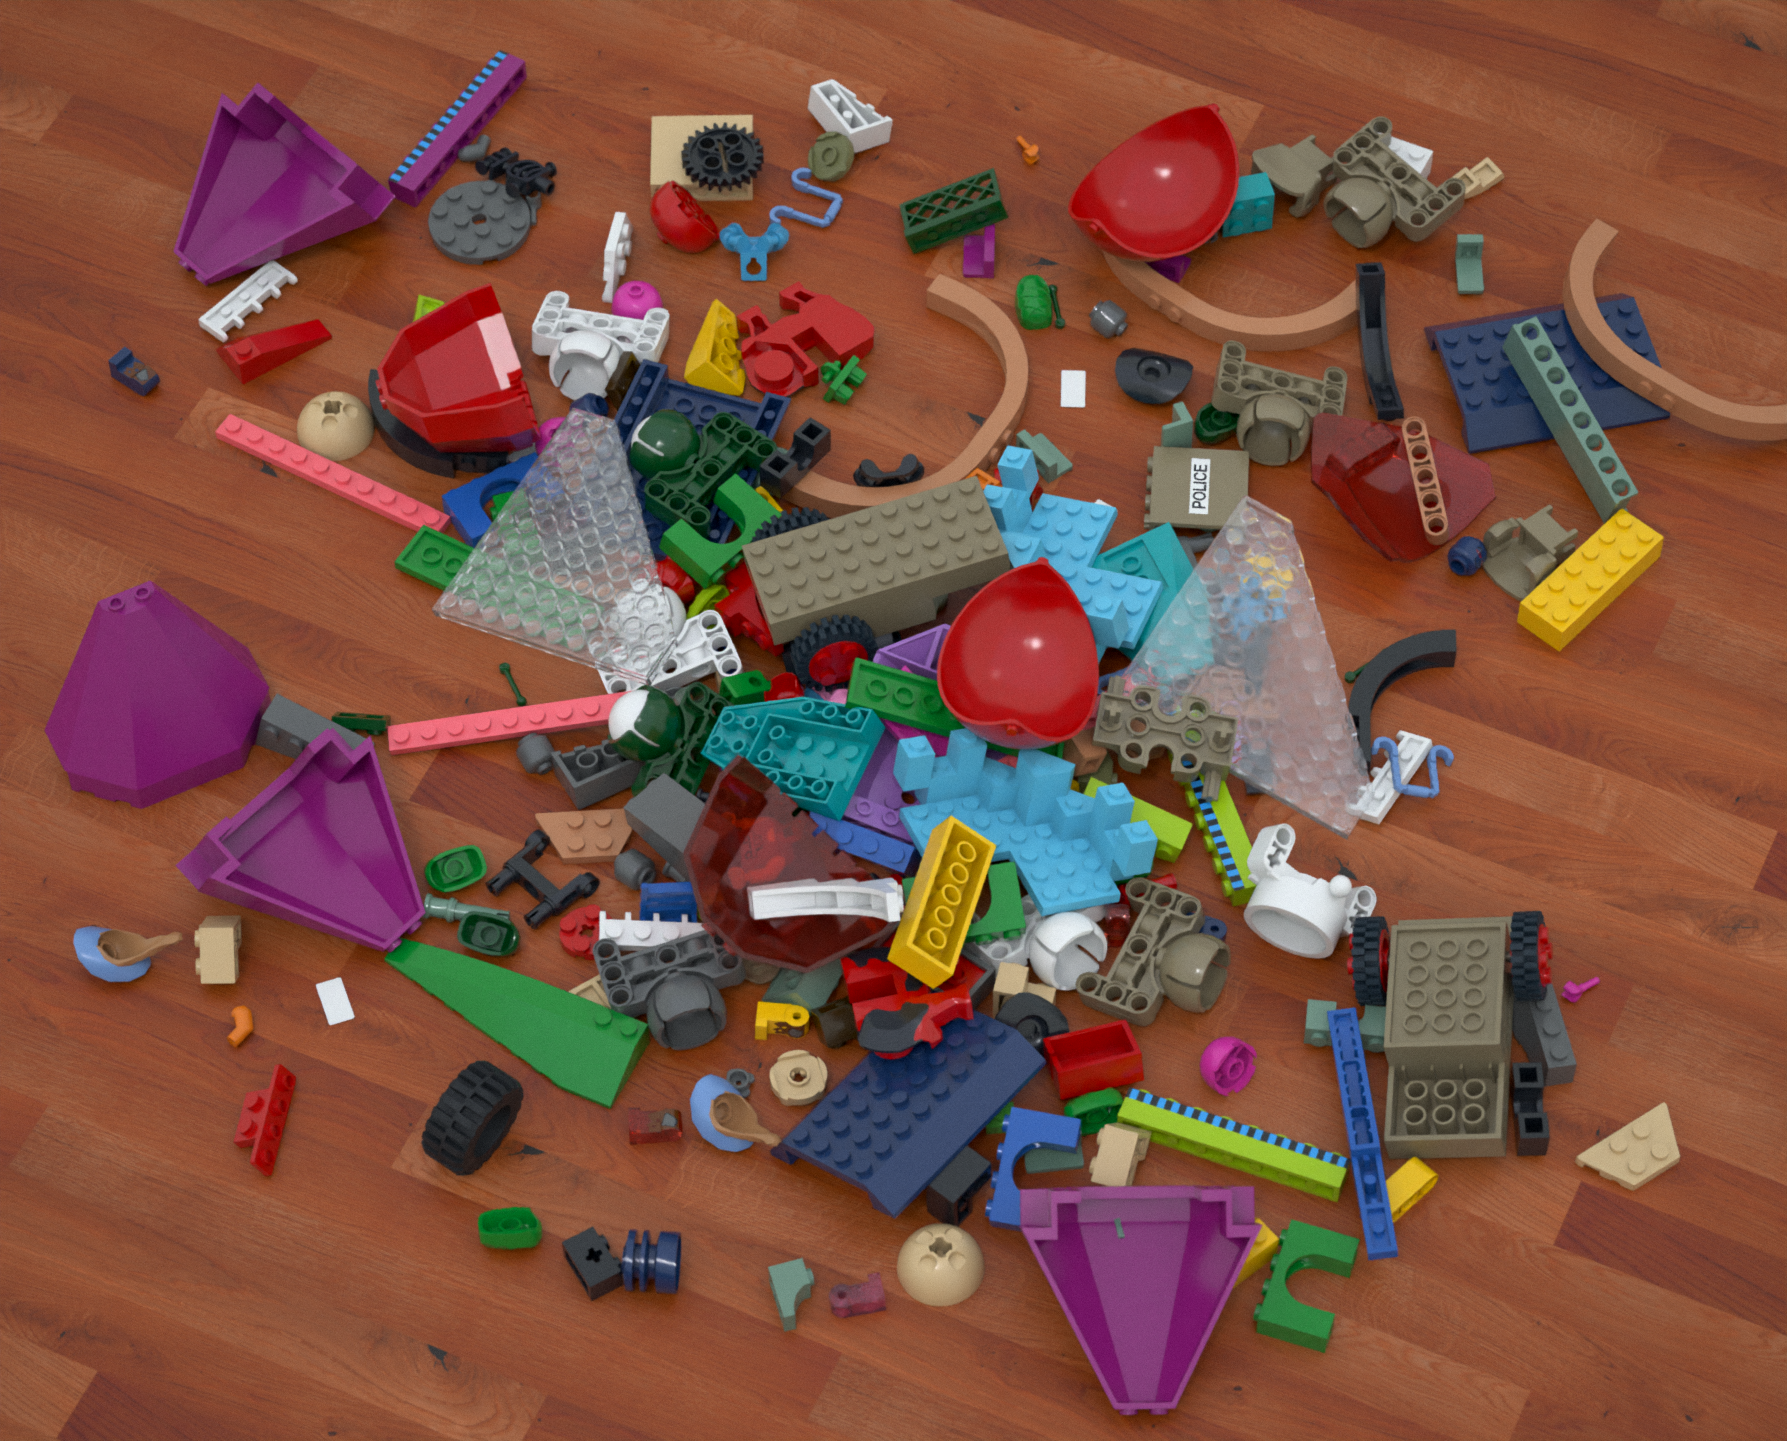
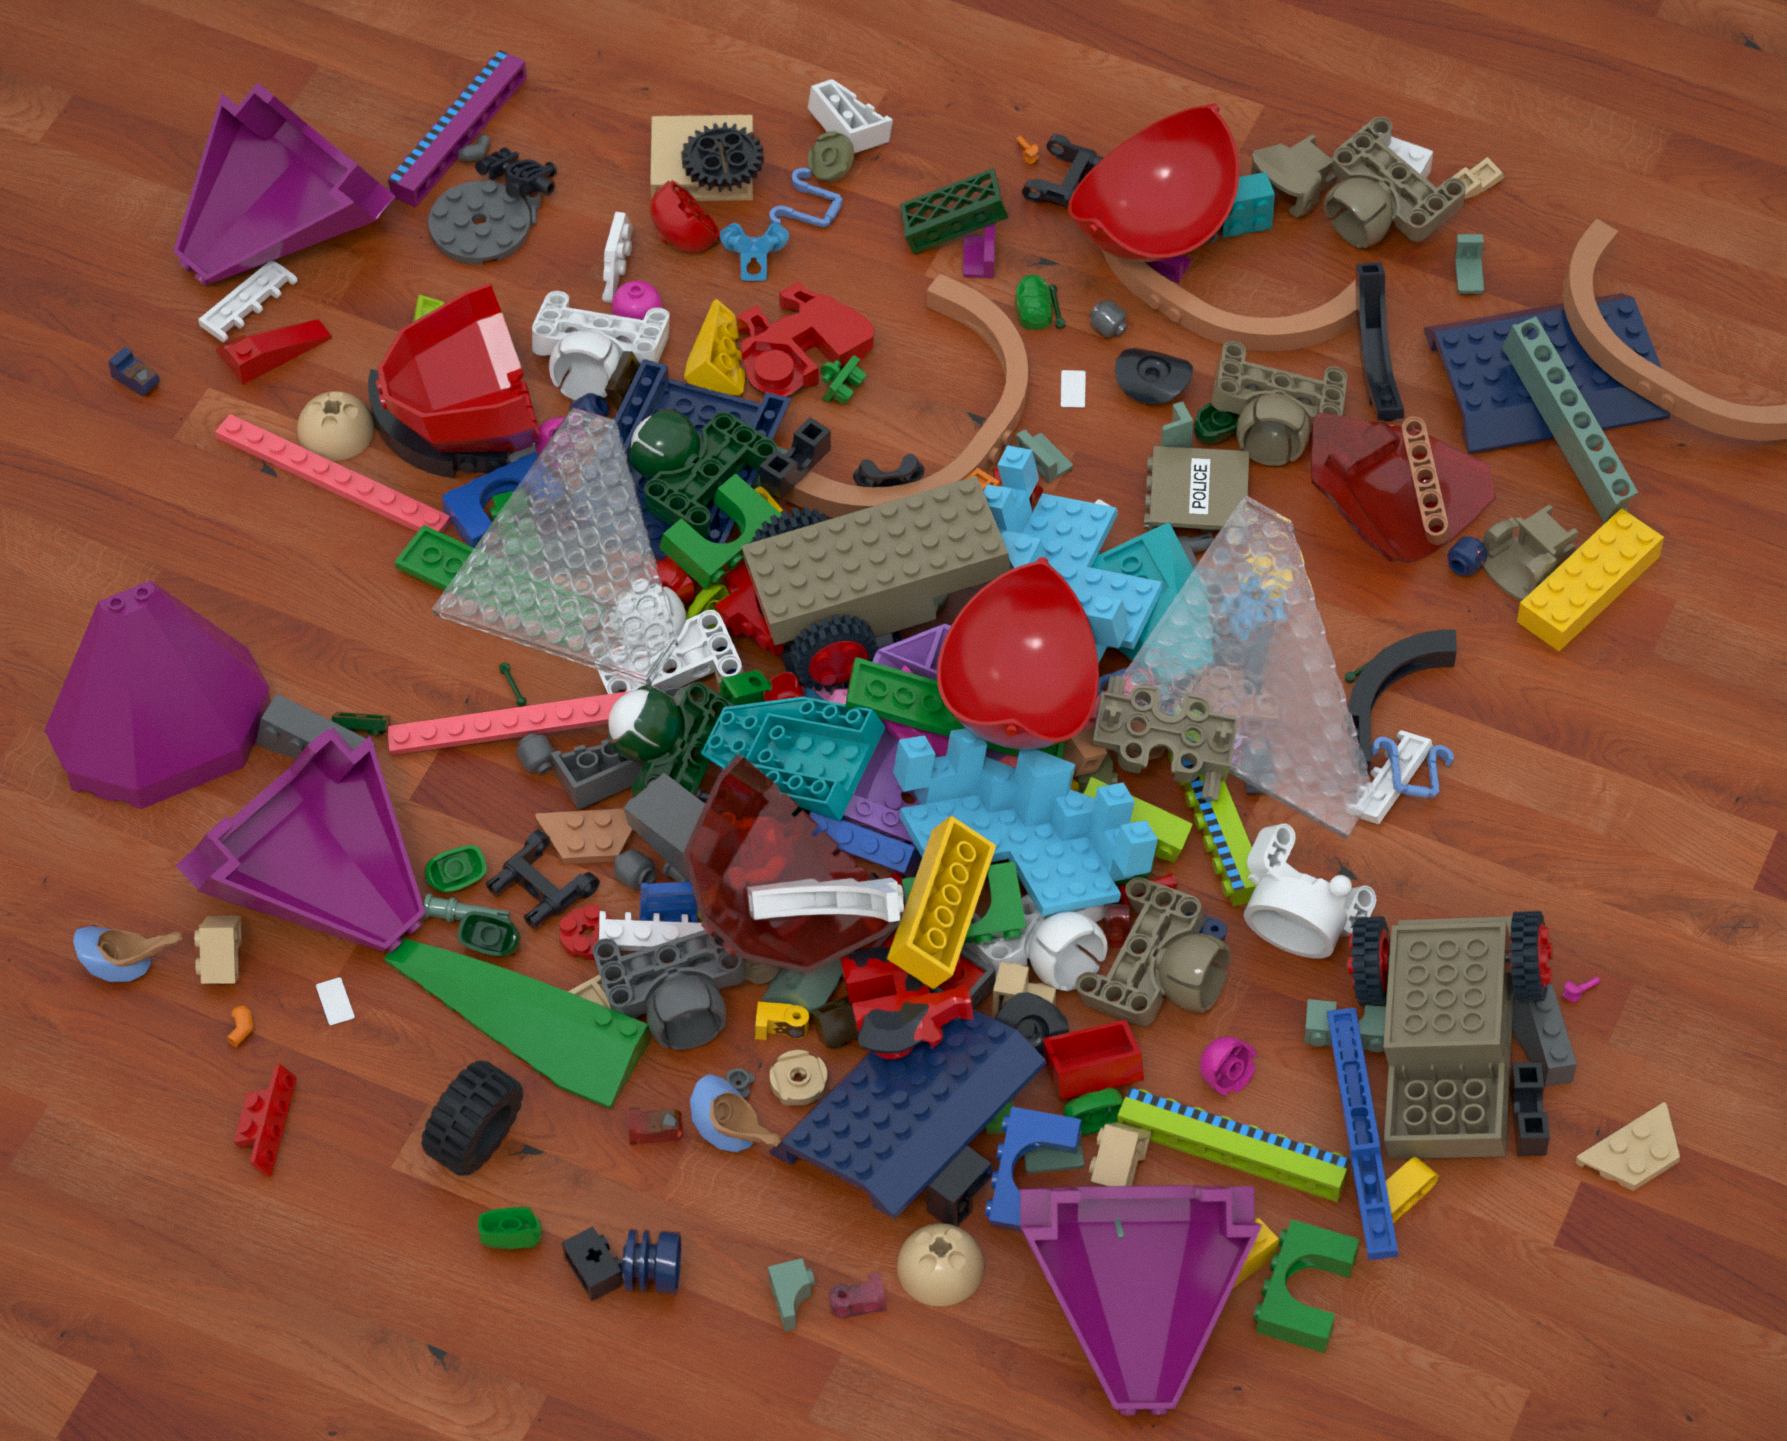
none -> black connector [1022,134,1104,207]

